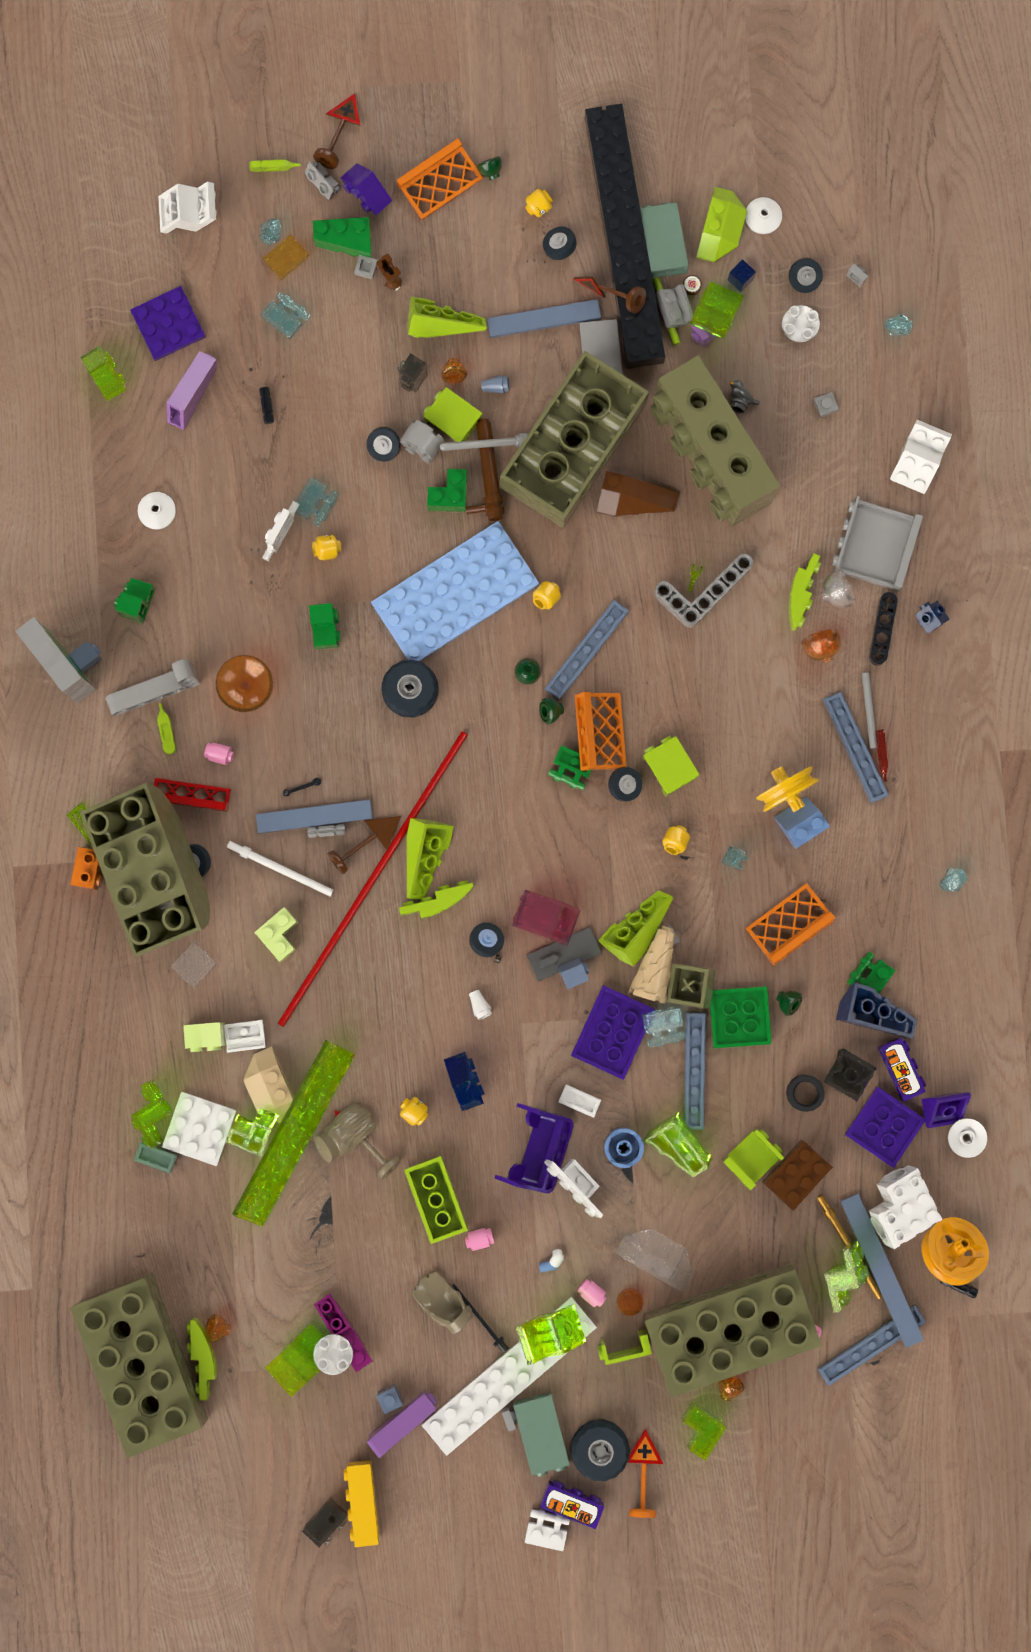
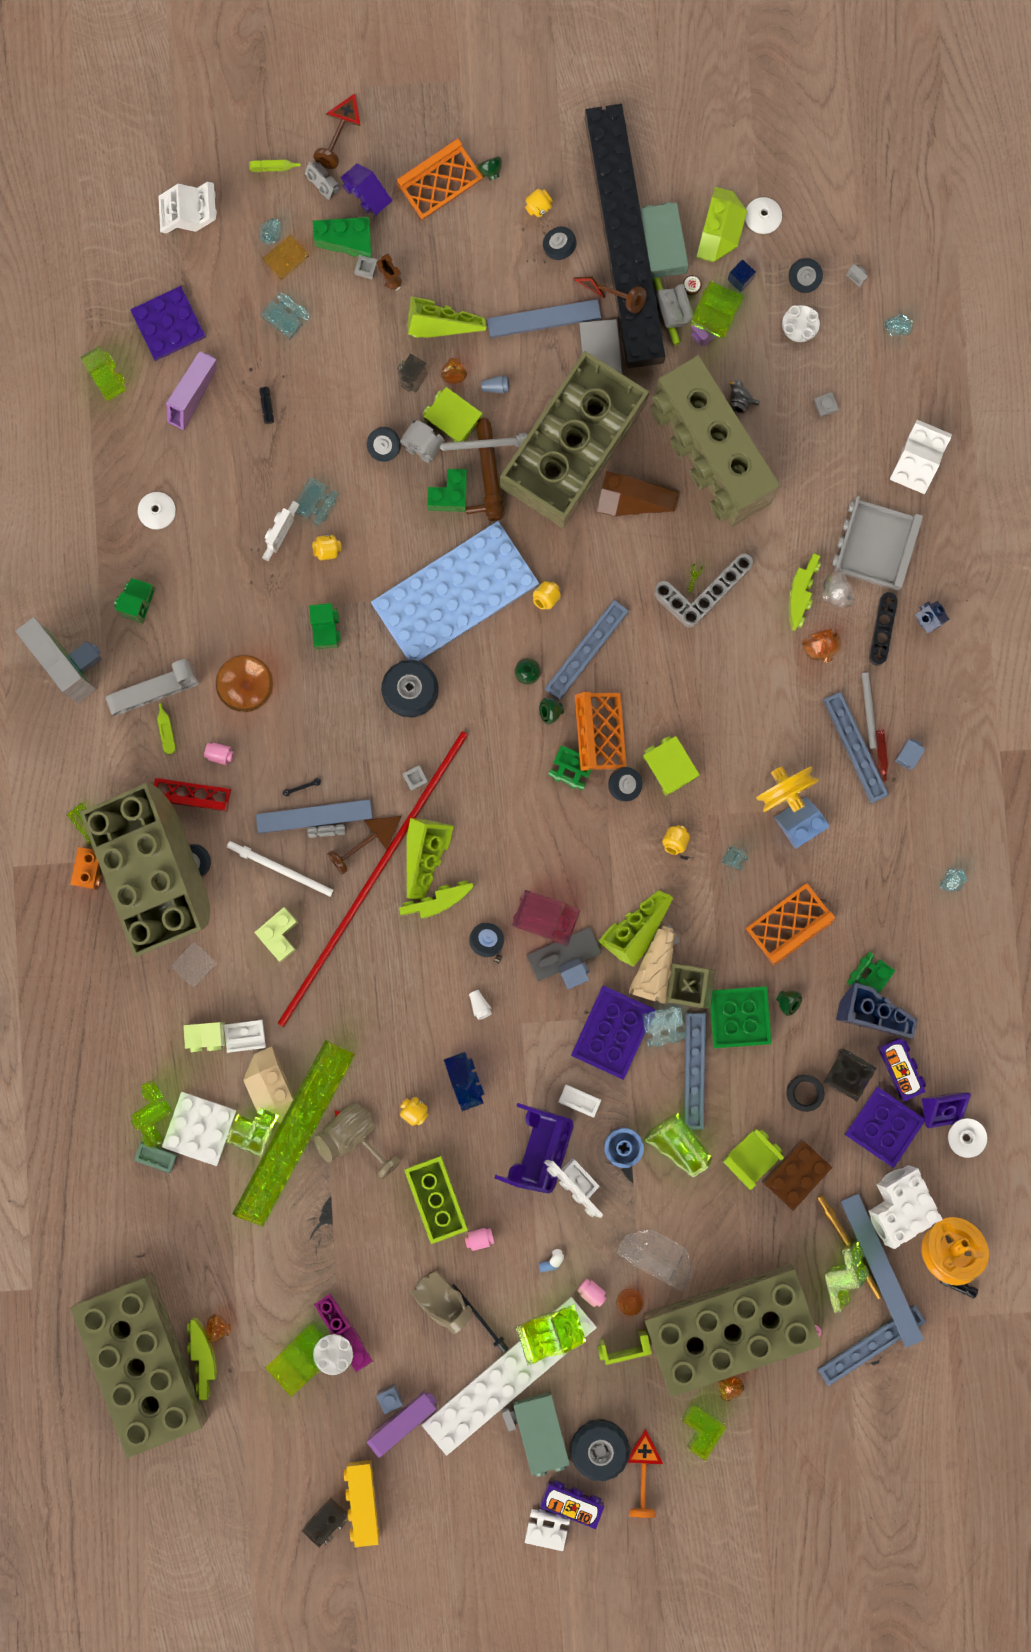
none -> light grey plate [403,765,428,791]
none -> sand blue brick [894,739,925,771]

